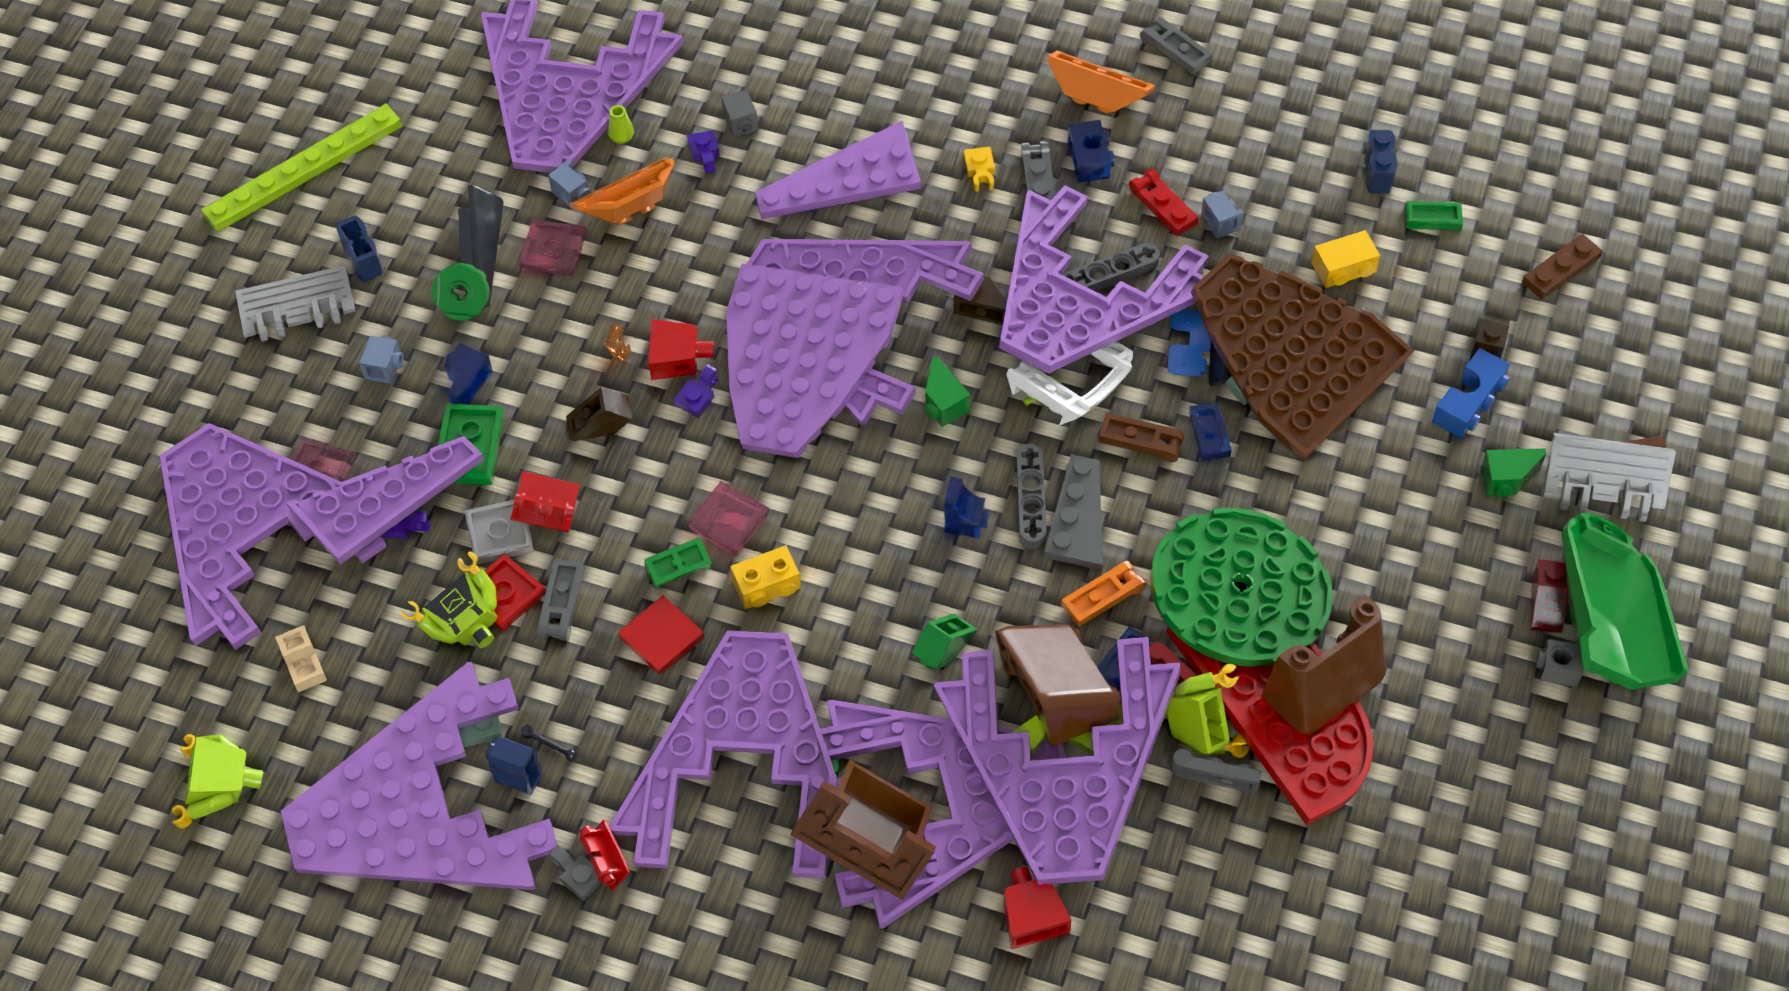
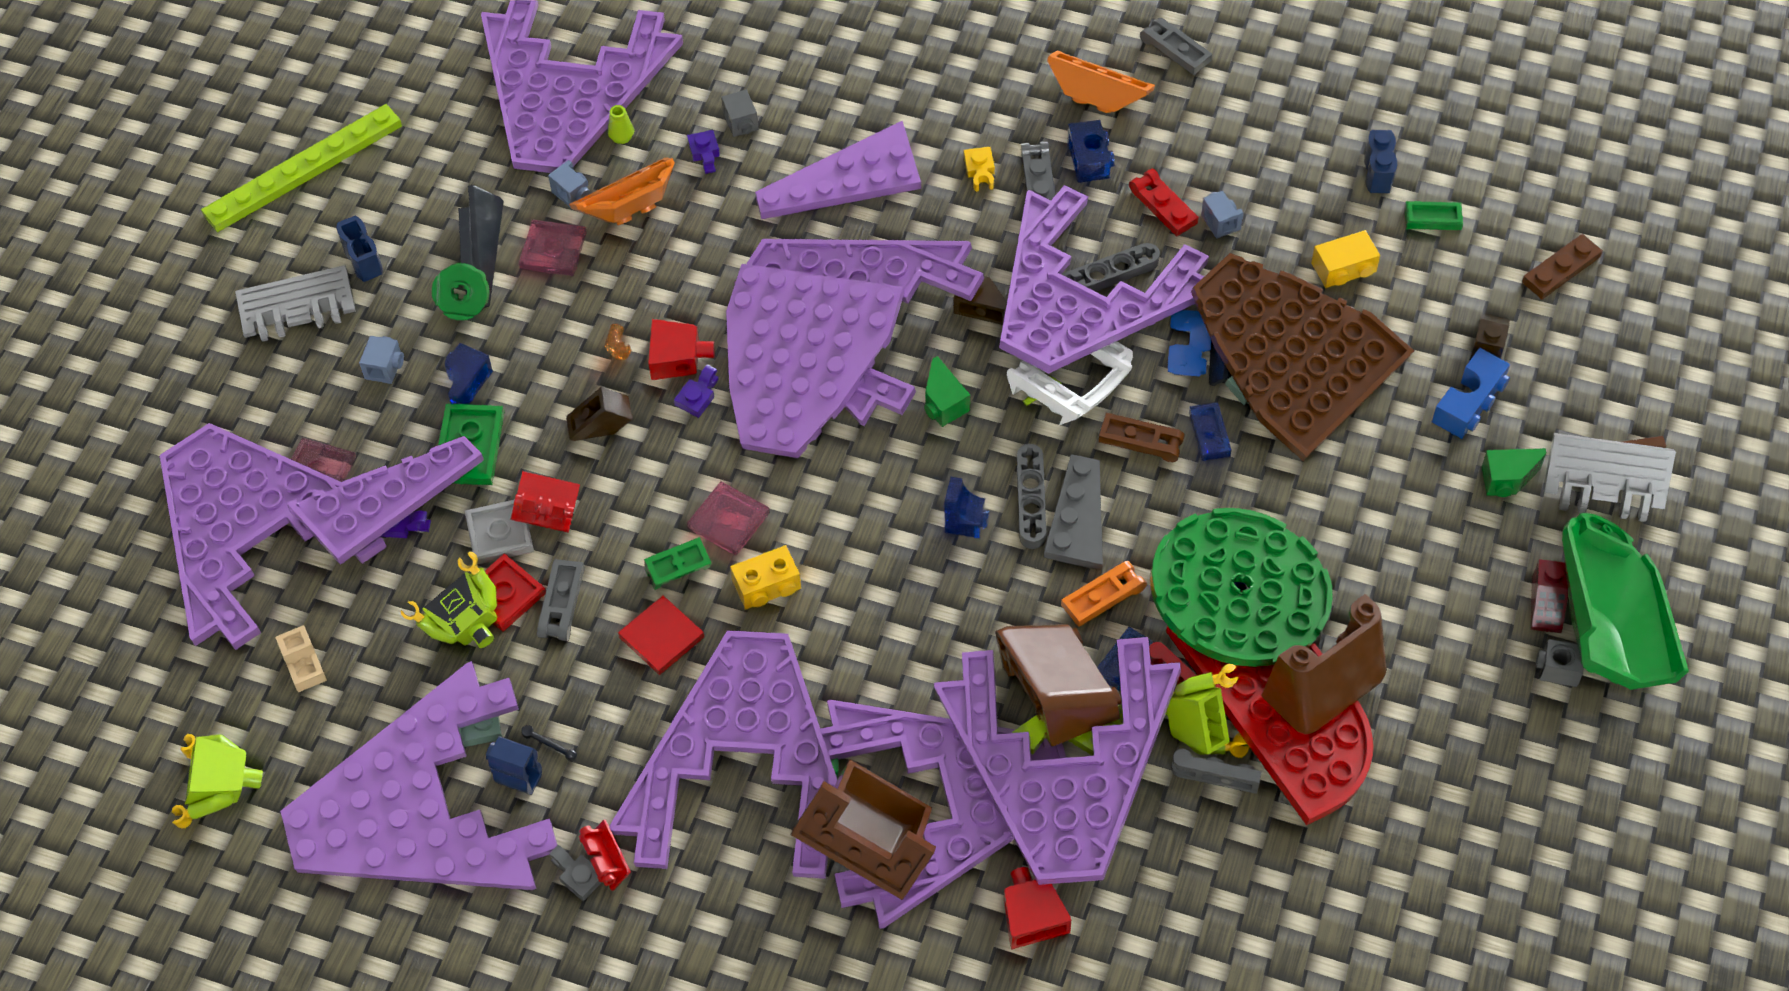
green slope [912,613,978,669] -> none

